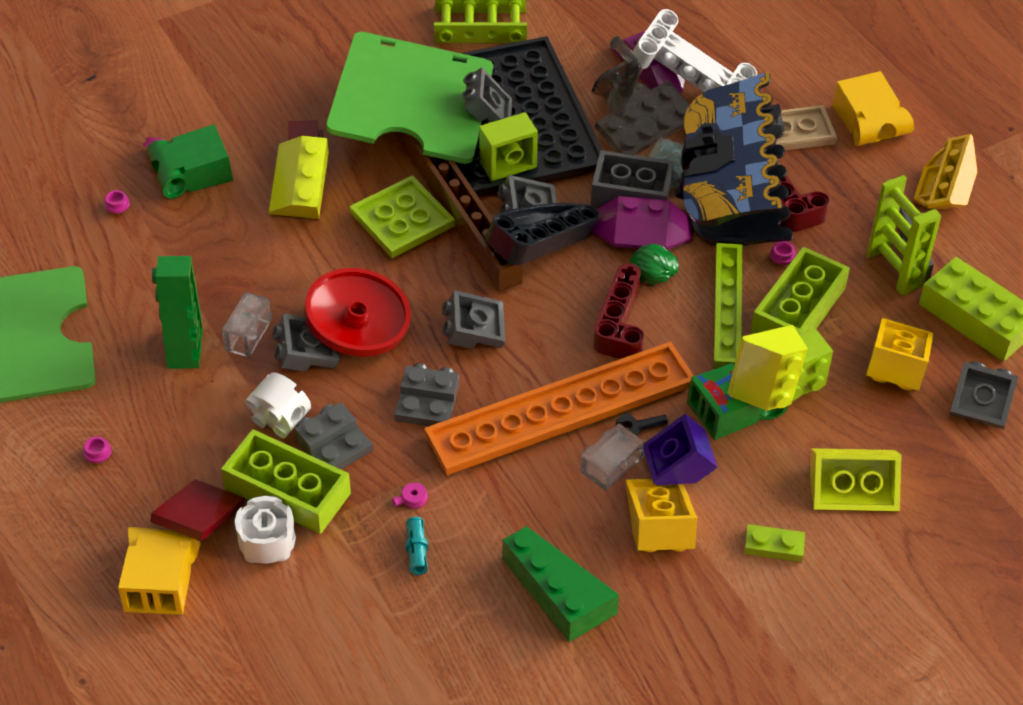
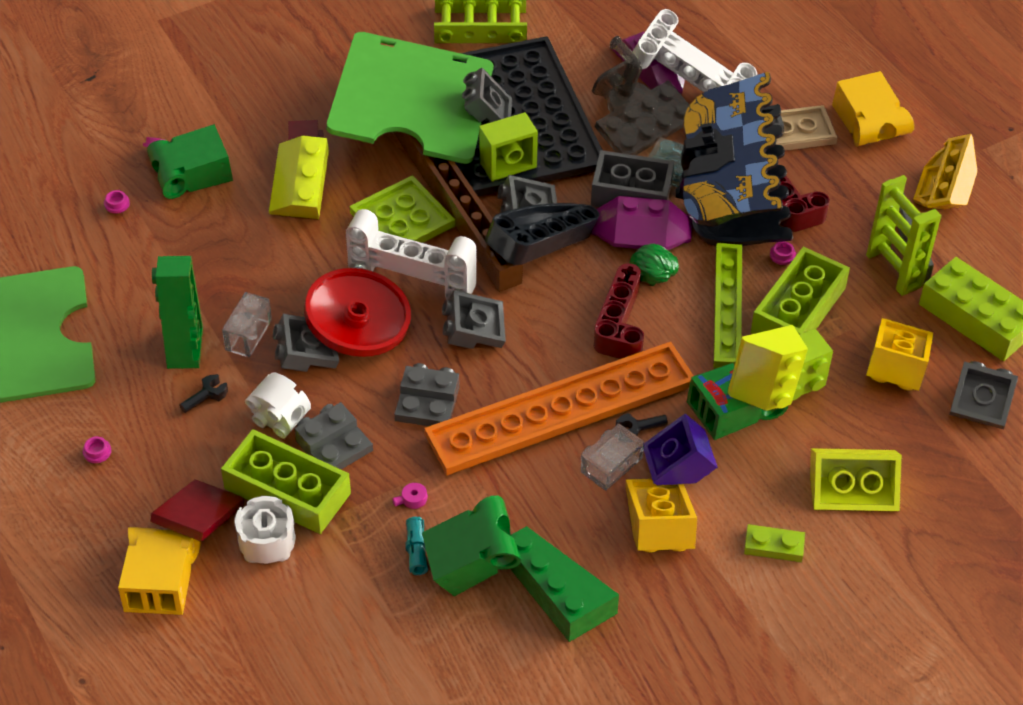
none -> black bar [179,374,228,413]
none -> white beam [346,209,476,300]
none -> green piece [422,495,521,597]

